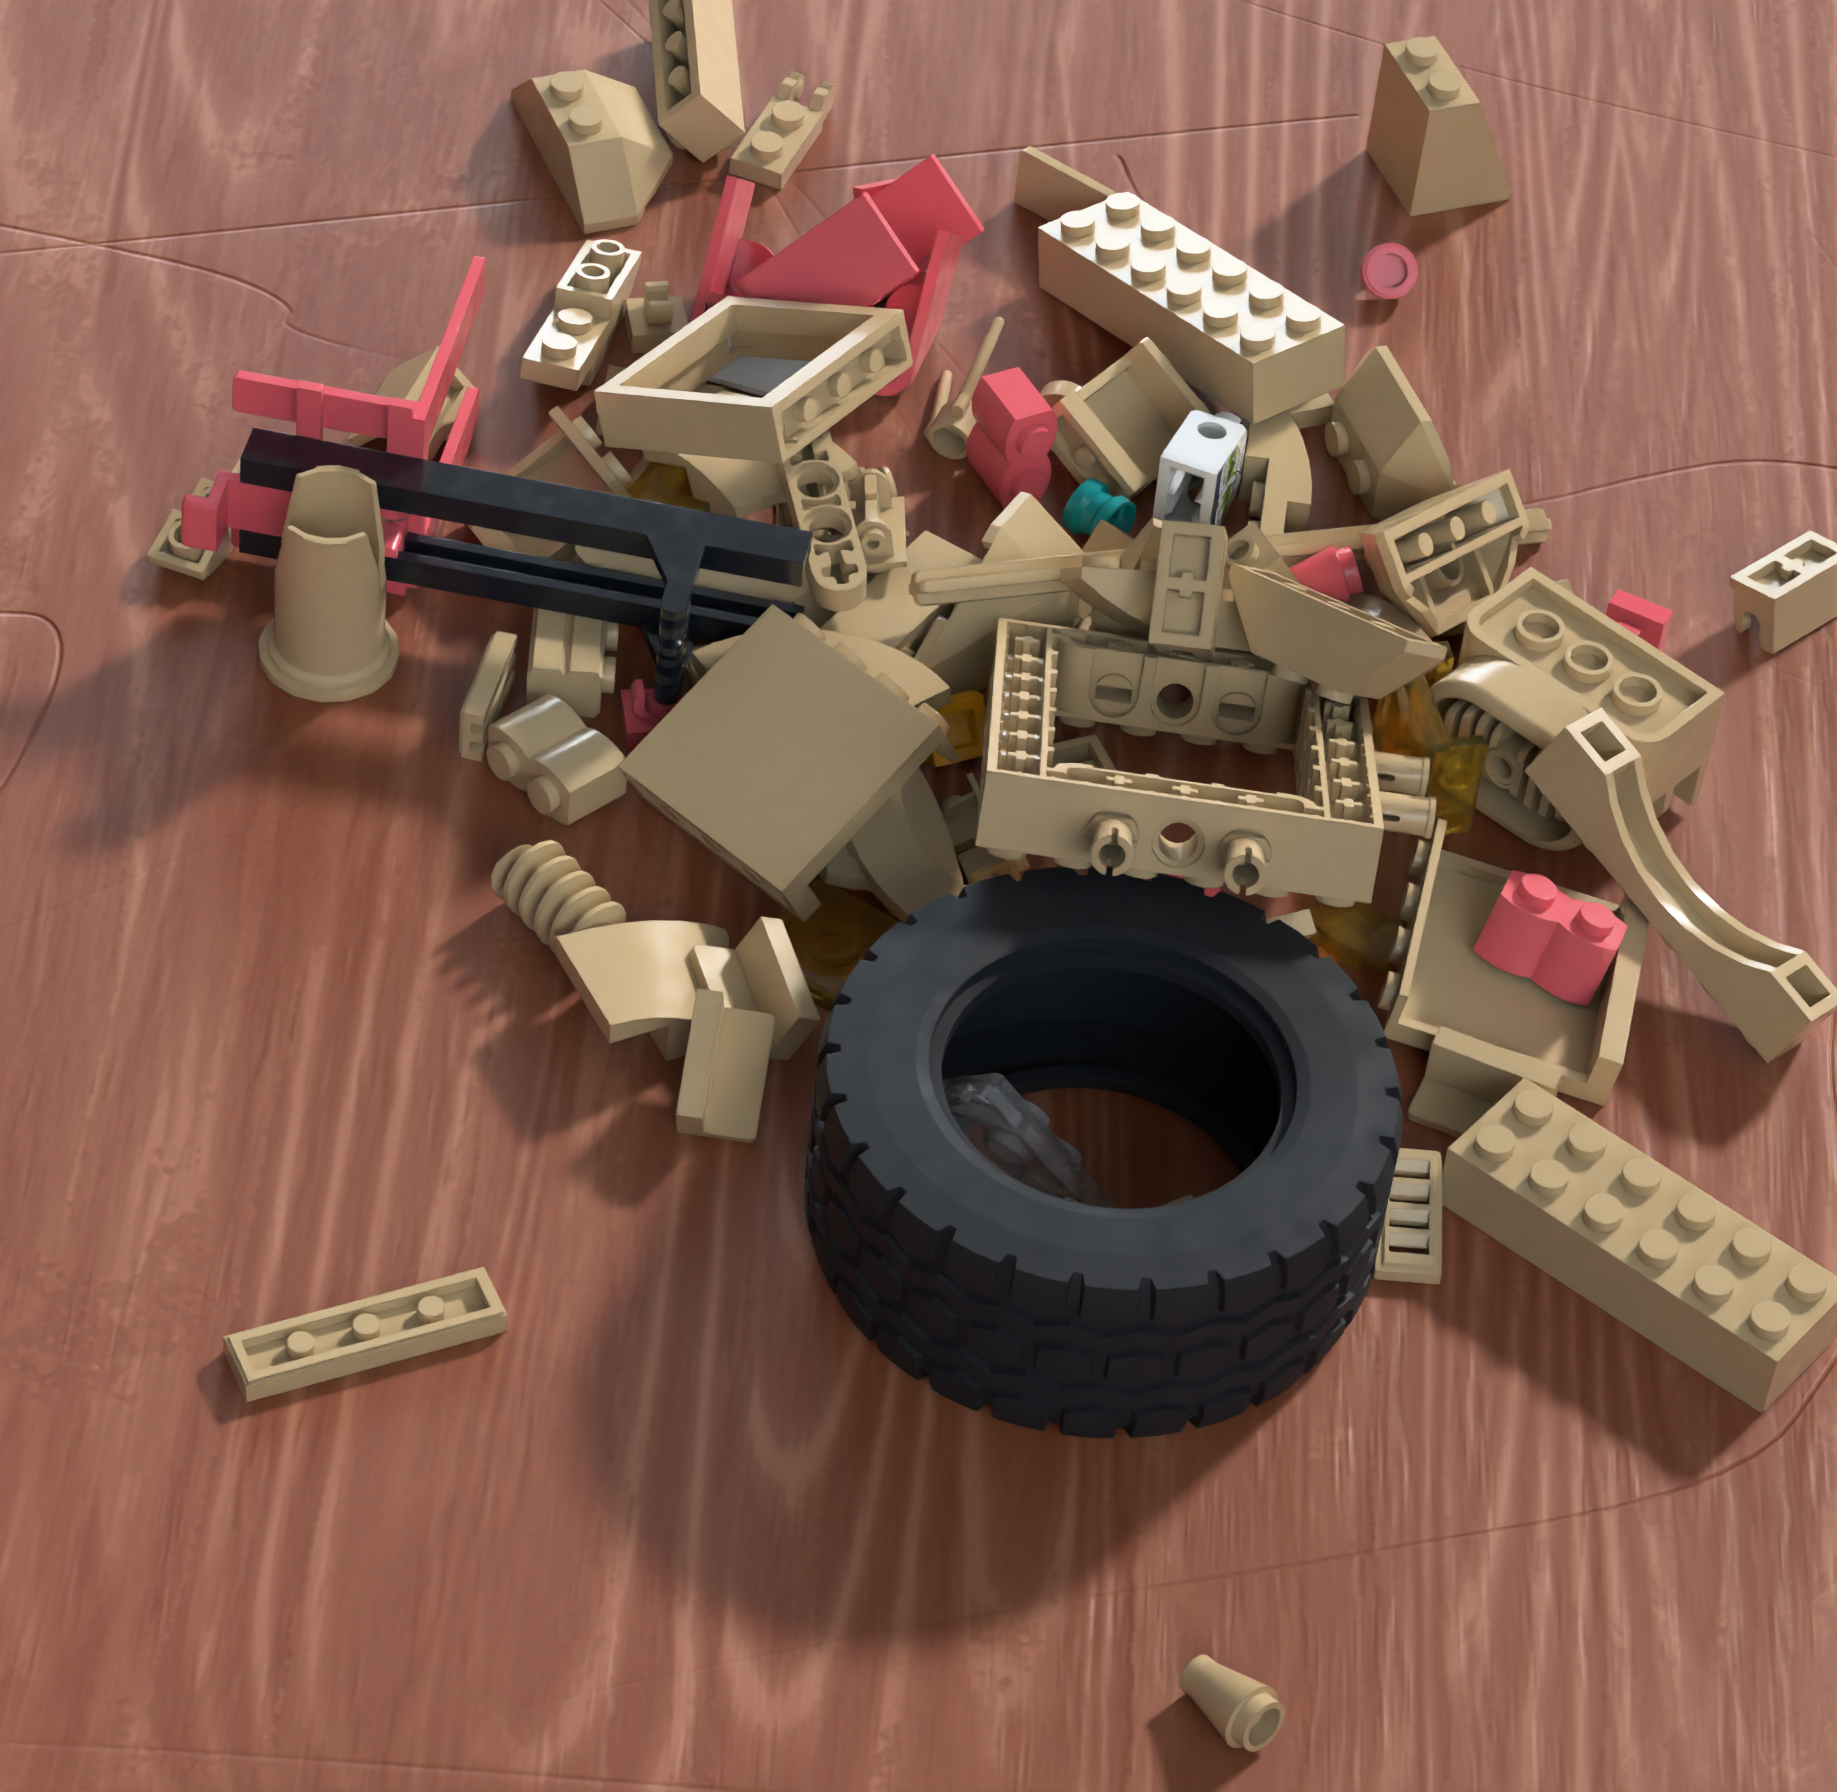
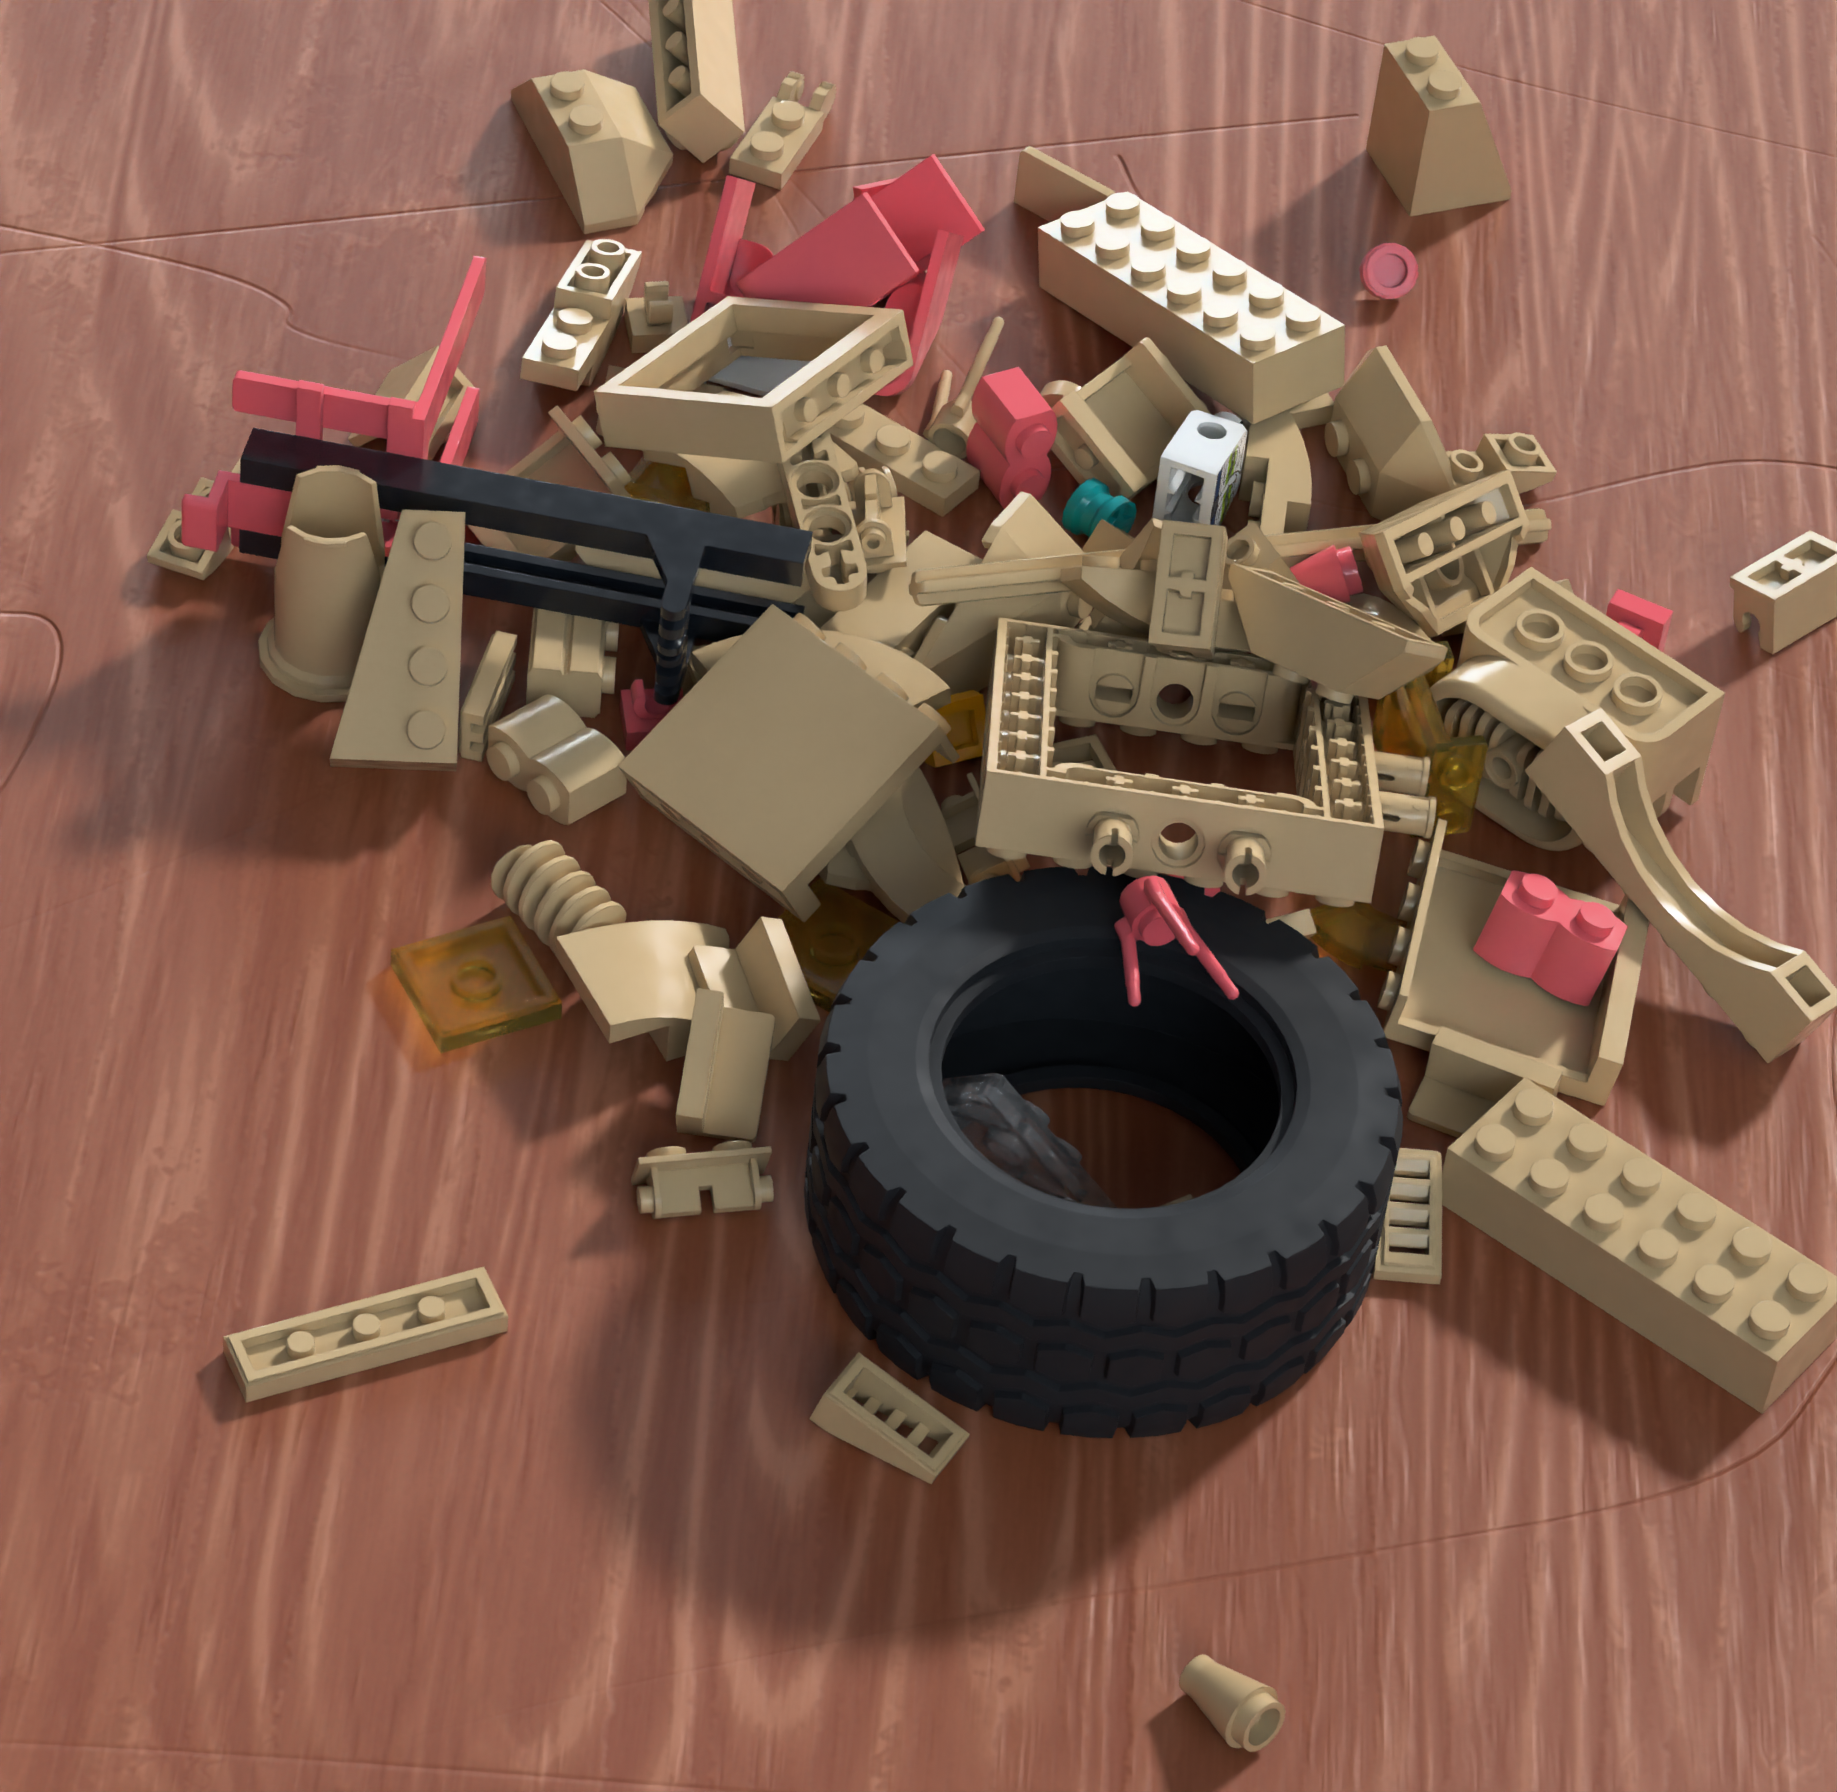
none -> tan wedge [329,509,466,771]
none -> clear yellow tile [390,915,562,1053]
none -> tan hinge [631,1140,774,1219]
none -> tan slope [809,1352,970,1484]
none -> tan plate [828,403,980,517]
none -> coral plant [1114,876,1239,1007]
none -> tan slope [1446,433,1557,494]

